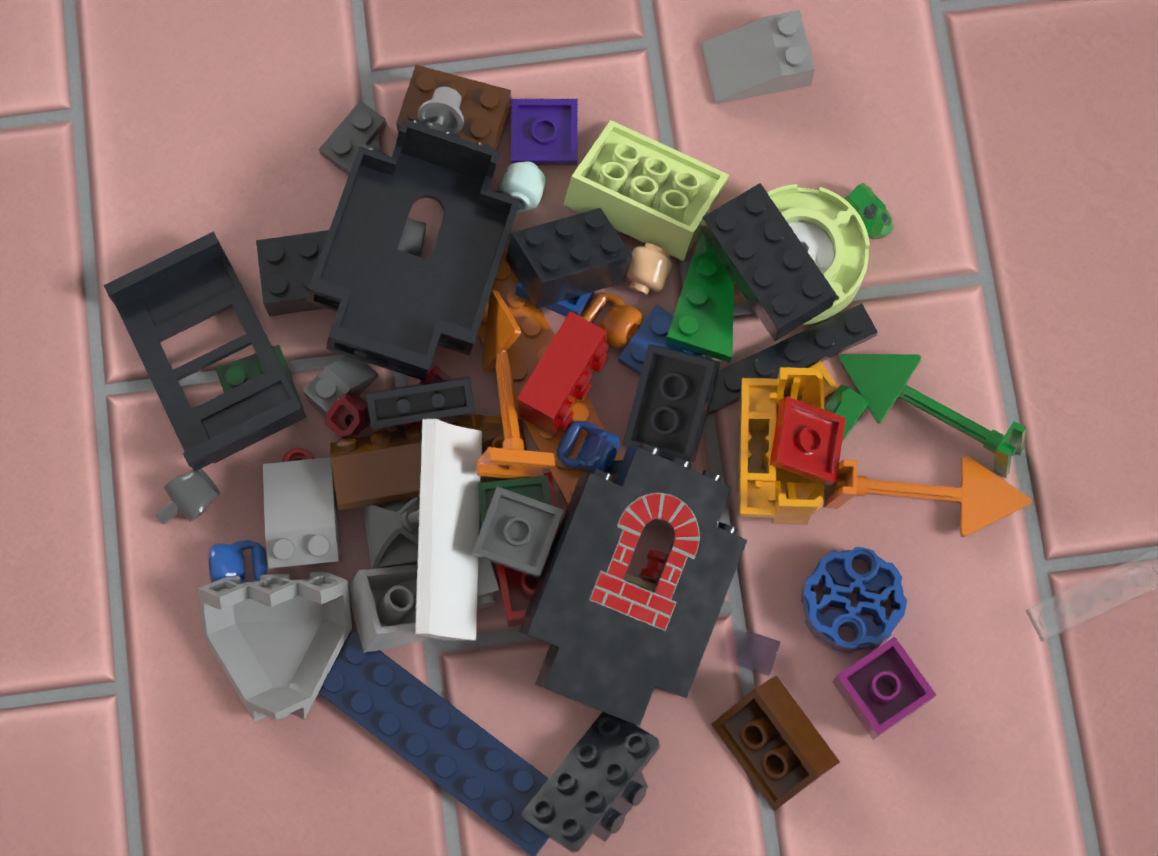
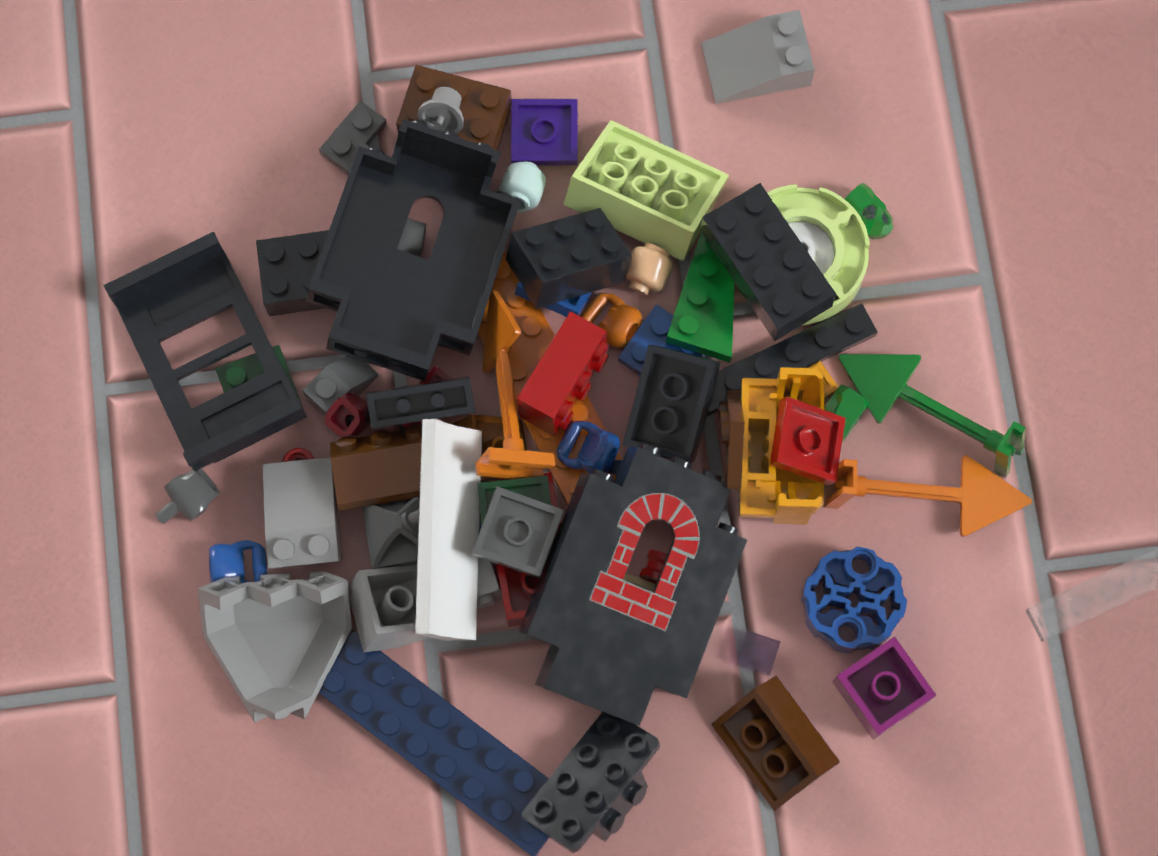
none -> reddish brown wing [718,390,744,489]

